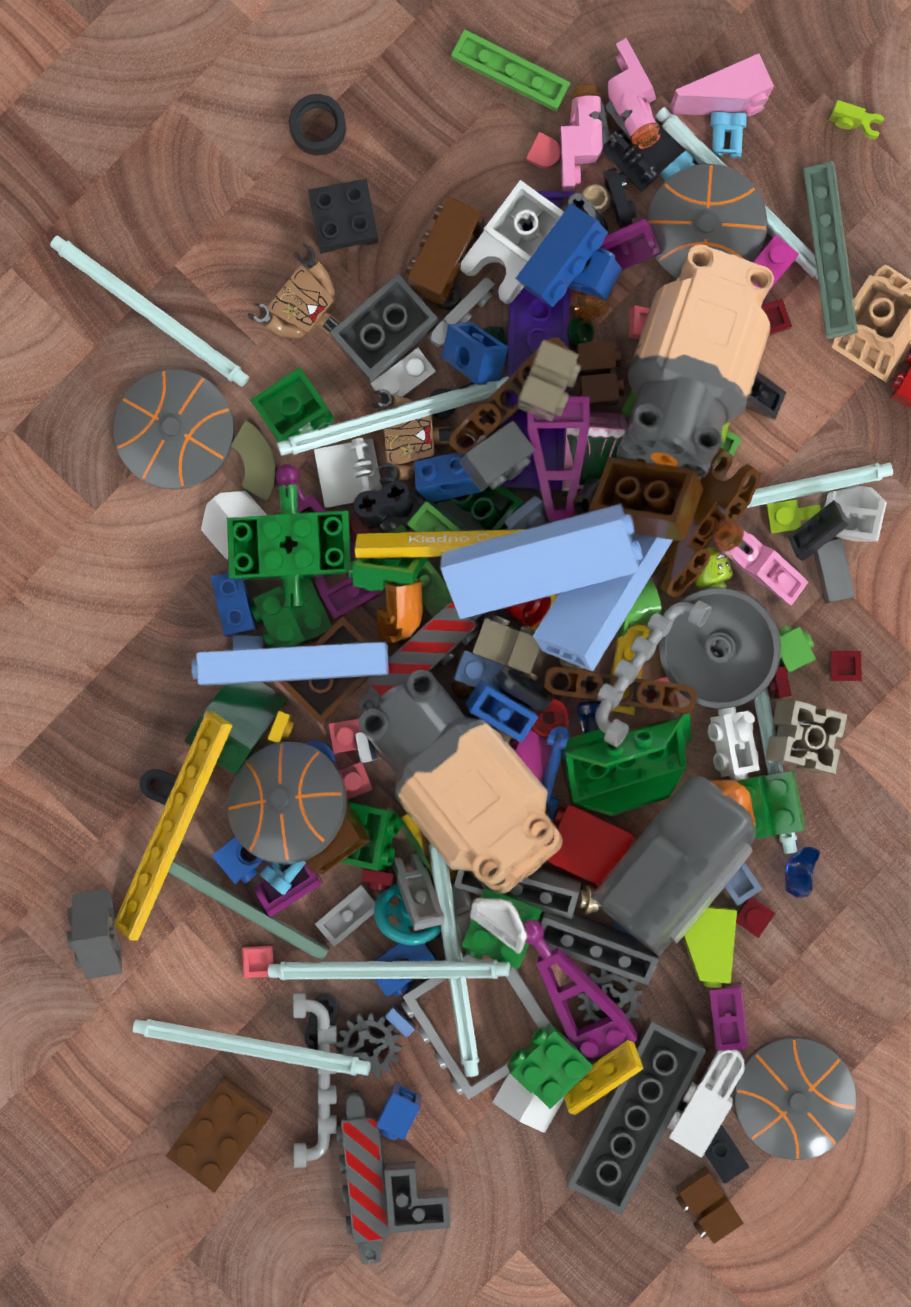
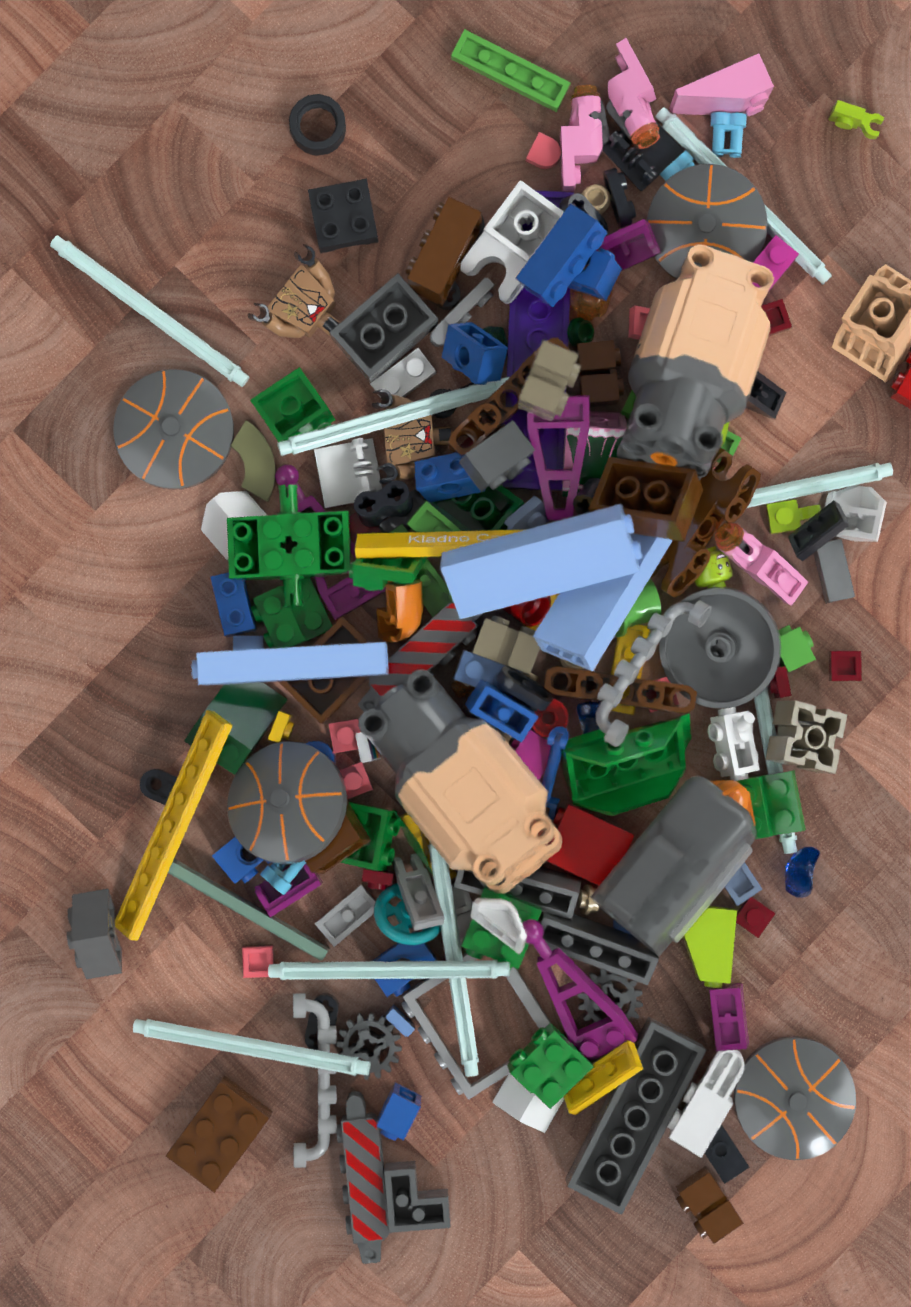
sand green tile [803,161,858,339] -> none

